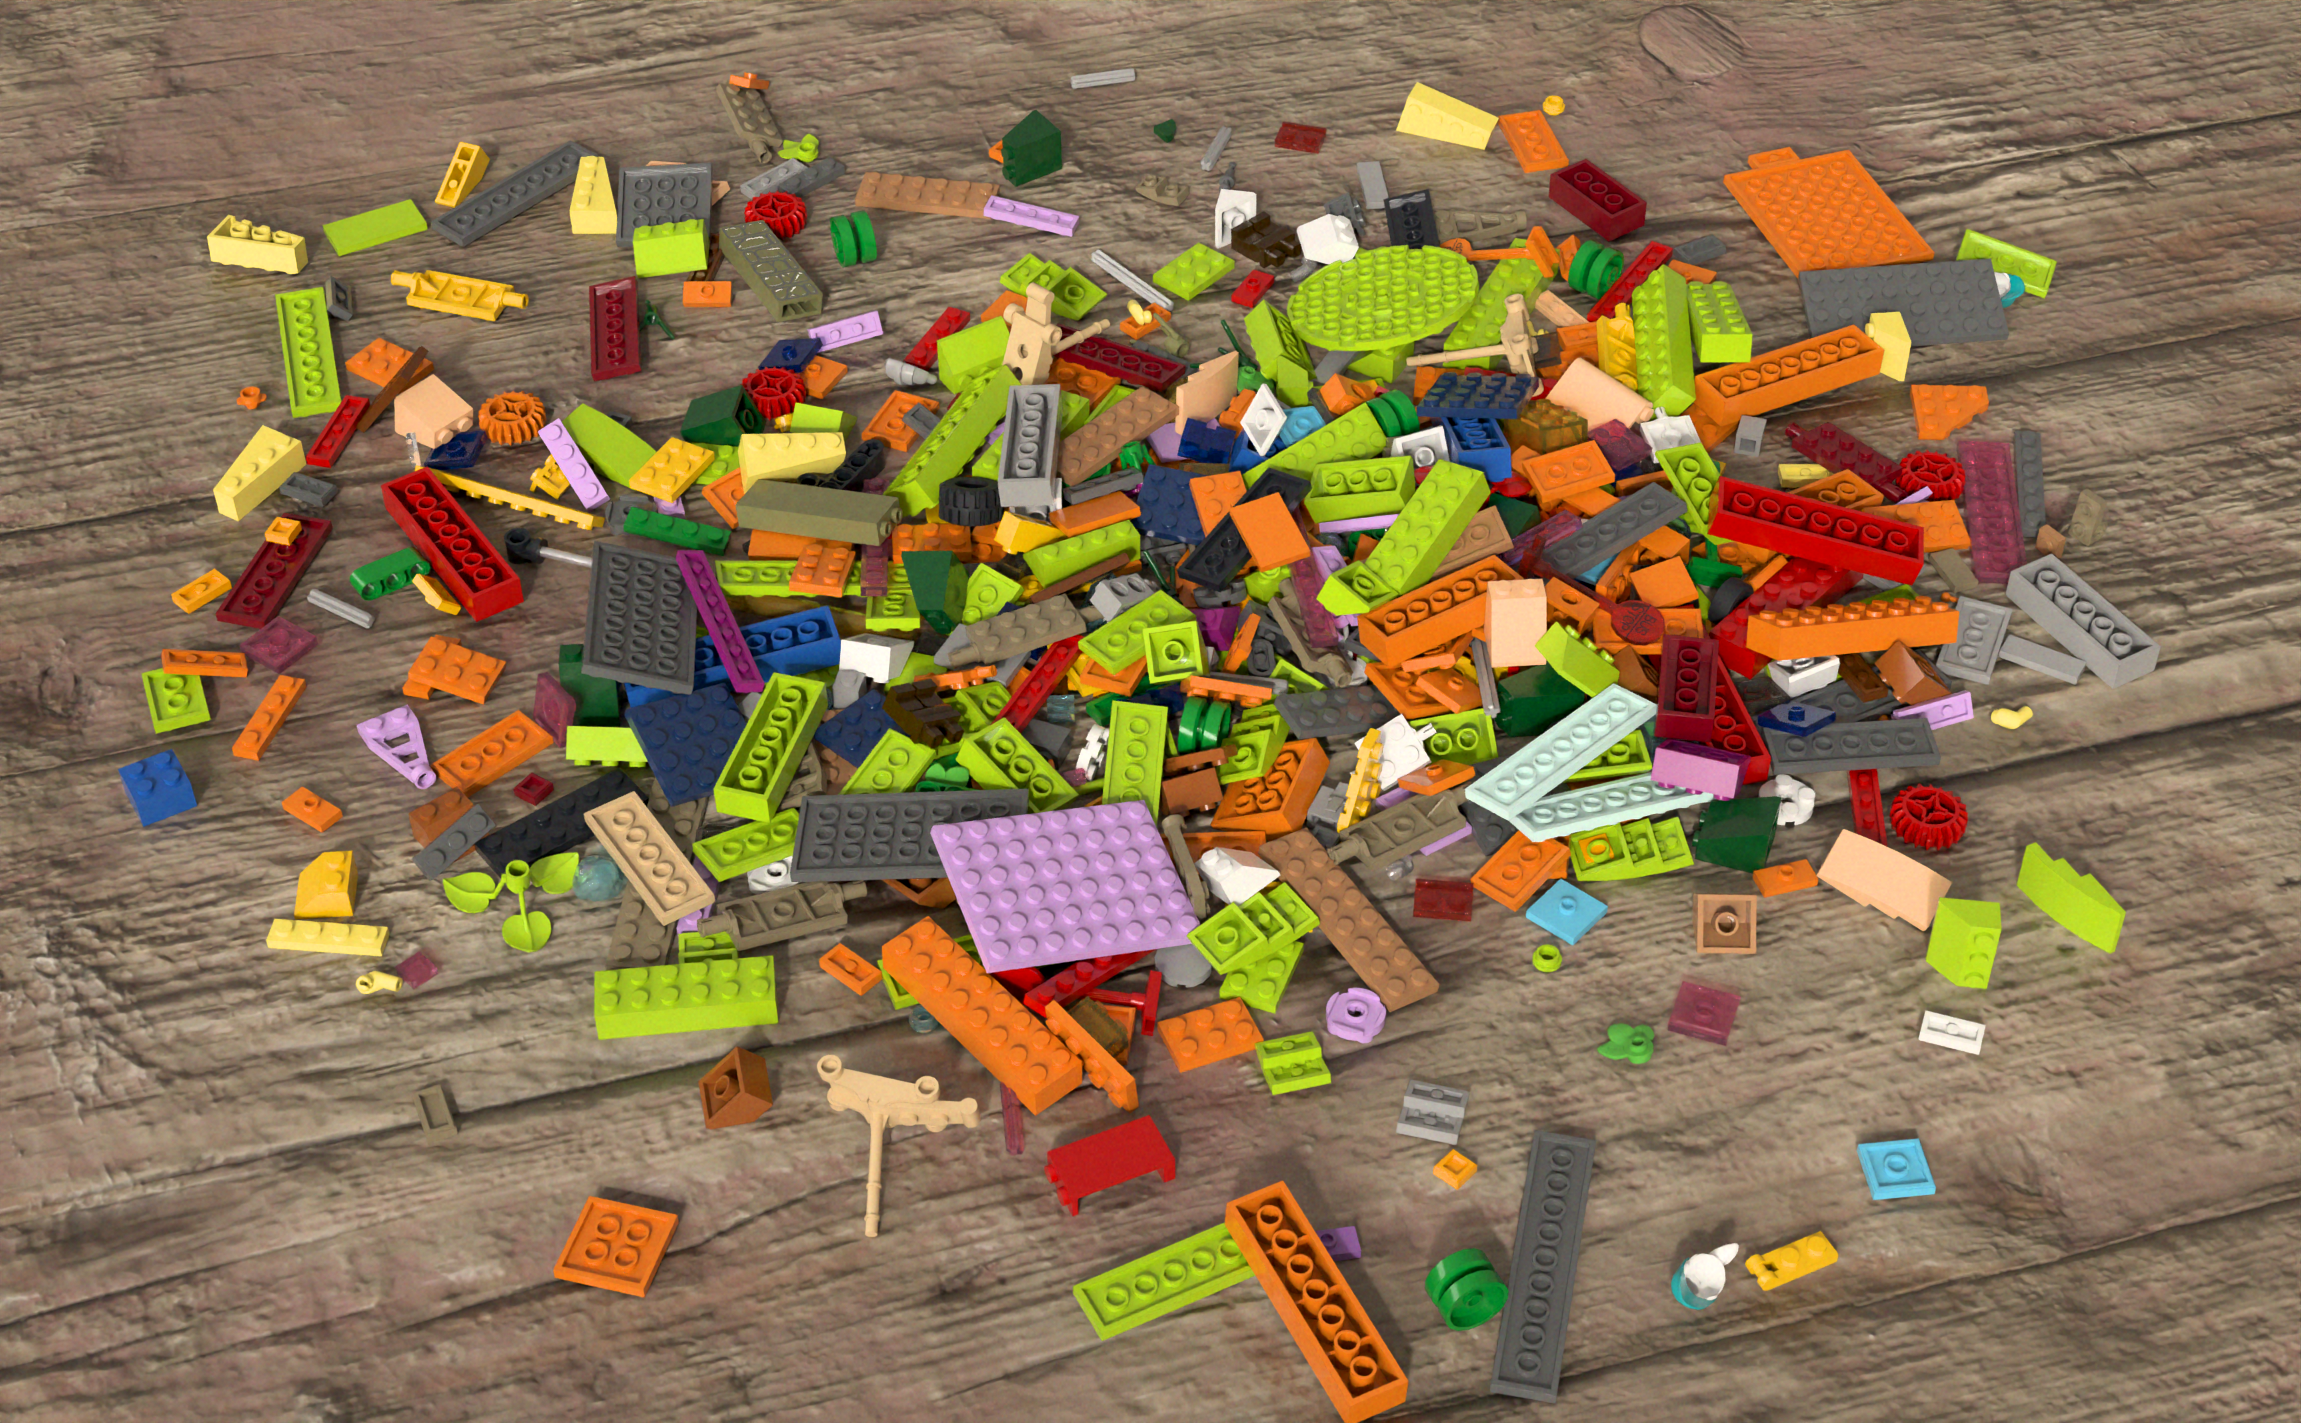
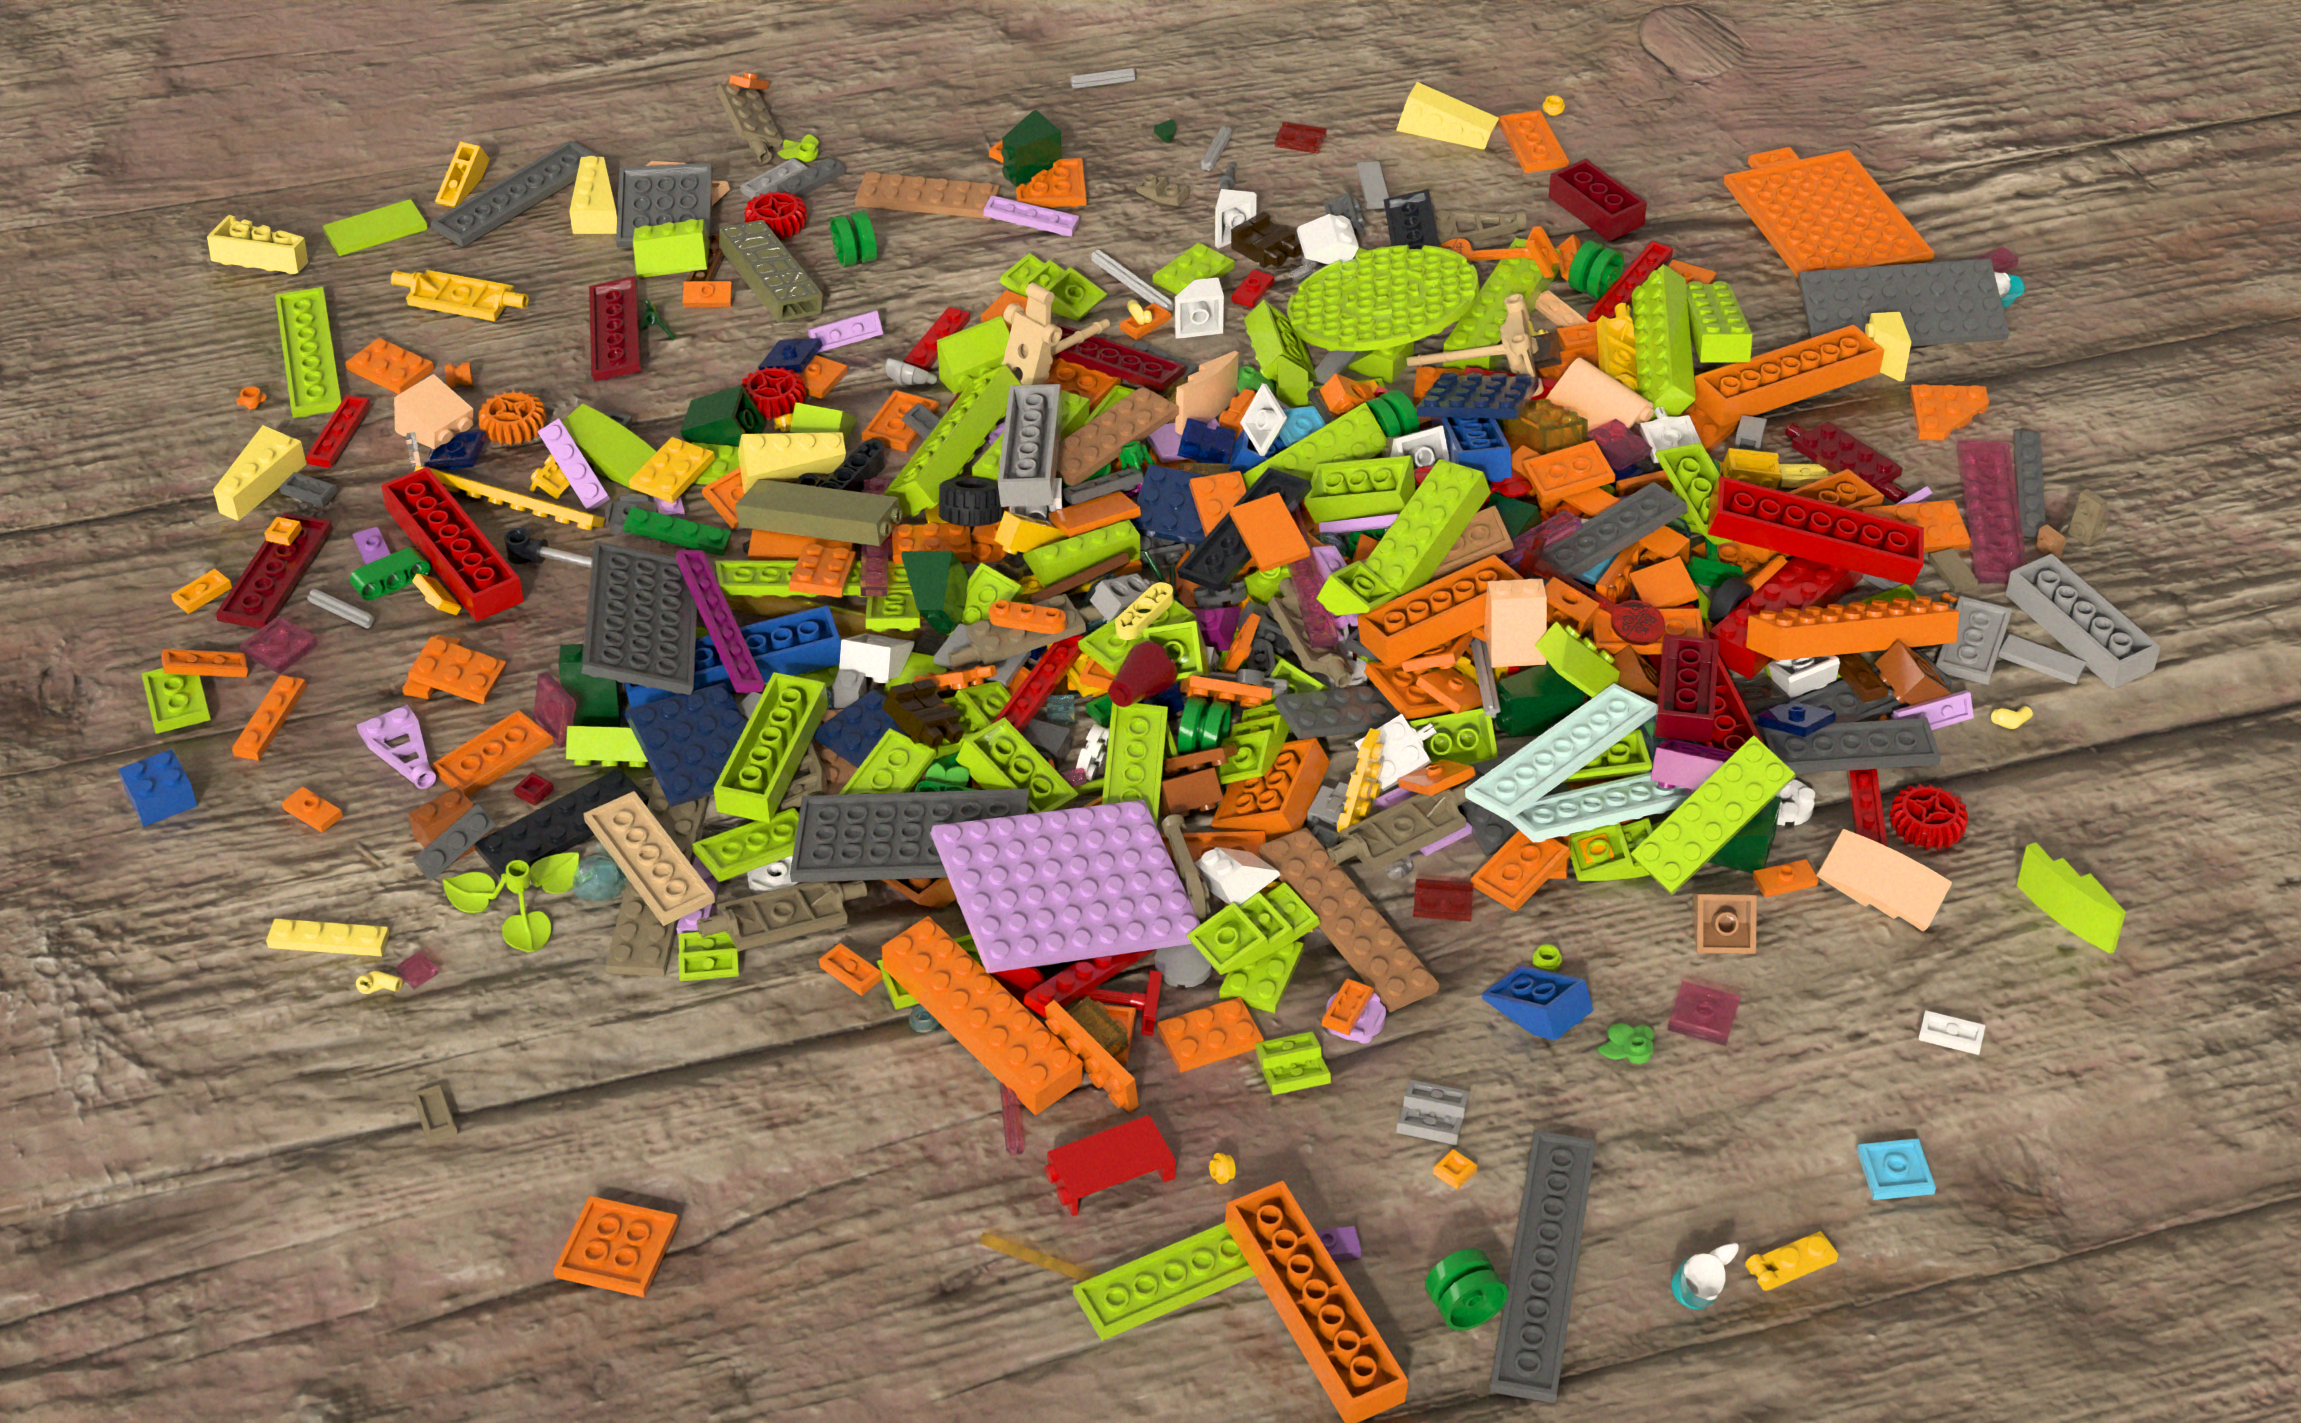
yellow slope [294,850,358,920] -> none
dark grey plate [325,276,353,321] -> none
reddish brown tile [357,346,429,433] -> none
lime brick [594,955,778,1040] -> none
dark orange slope [698,1046,773,1130] -> none
tan piece [817,1055,981,1237] -> none
olive plant [1129,313,1190,358] -> none
dark green plant [1190,320,1258,370] -> none
medium azure plate [1526,879,1608,945] -> none
dark grey plate [1673,235,1727,265] -> none
red gear [1895,449,1966,502] -> none
lime slope [1926,897,2002,989] -> none
lime tile [1955,229,2057,299] -> none
none -> medium lavender plate [353,527,391,565]
none -> orange wheel [445,362,473,389]
none -> clear yellow bar [979,1232,1099,1282]
none -> orange plate [988,600,1067,634]
none -> orange plate [1016,158,1086,208]
none -> dark red cone [1108,641,1177,707]
none -> light yellow beam [1115,582,1174,640]
none -> white slope [1175,277,1224,339]
none -> yellow plate [1209,1153,1236,1184]
none -> dark grey beam [1235,669,1264,687]
none -> orange plate [1322,978,1374,1036]
none -> blue slope [1481,965,1593,1040]
none -> plate [1630,735,1796,895]
none -> yellow hinge [1722,448,1782,490]

